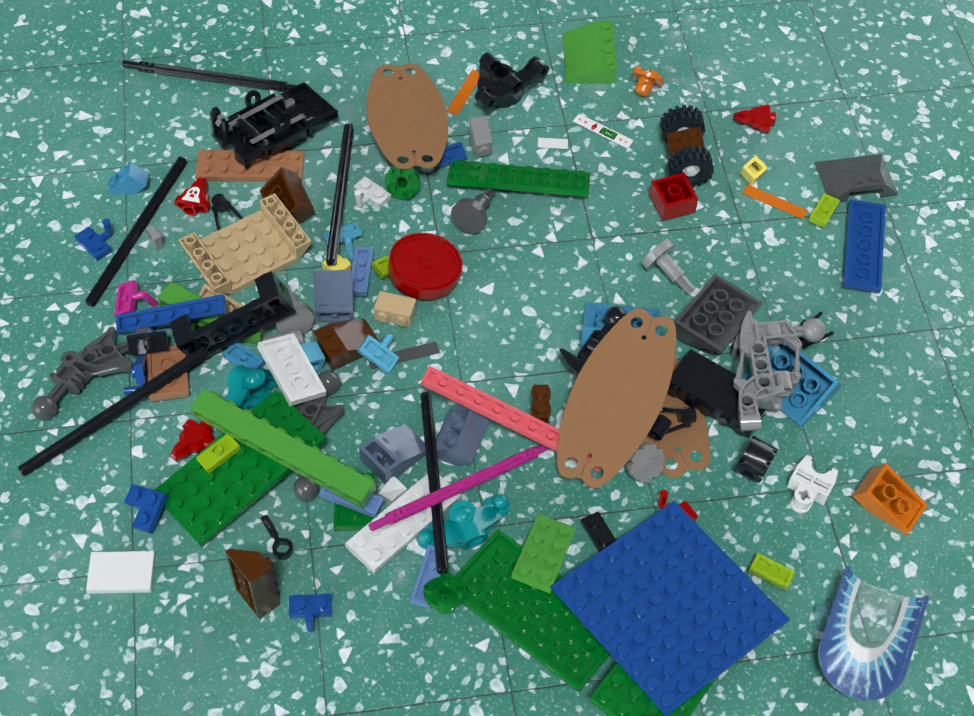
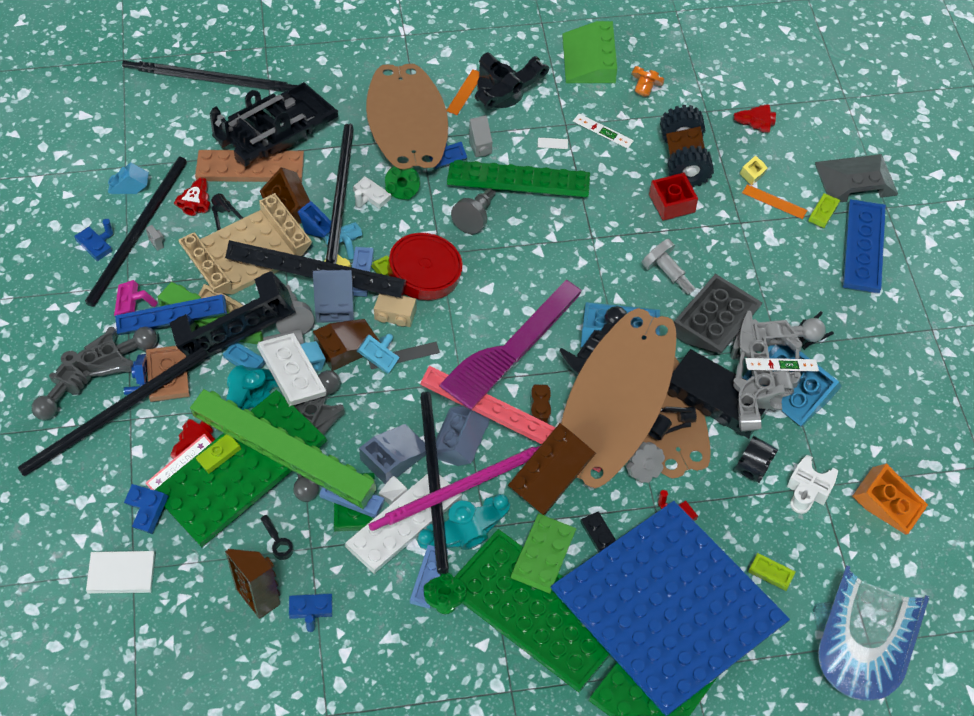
black plate [127,330,169,356] -> none
none -> white sticker [146,434,212,490]
none -> black plate [225,240,407,299]
none -> blue slope [298,201,331,238]
none -> magenta piece [439,279,582,410]
none -> reddish brown slope [508,423,596,516]
none -> white sticker [745,358,819,371]

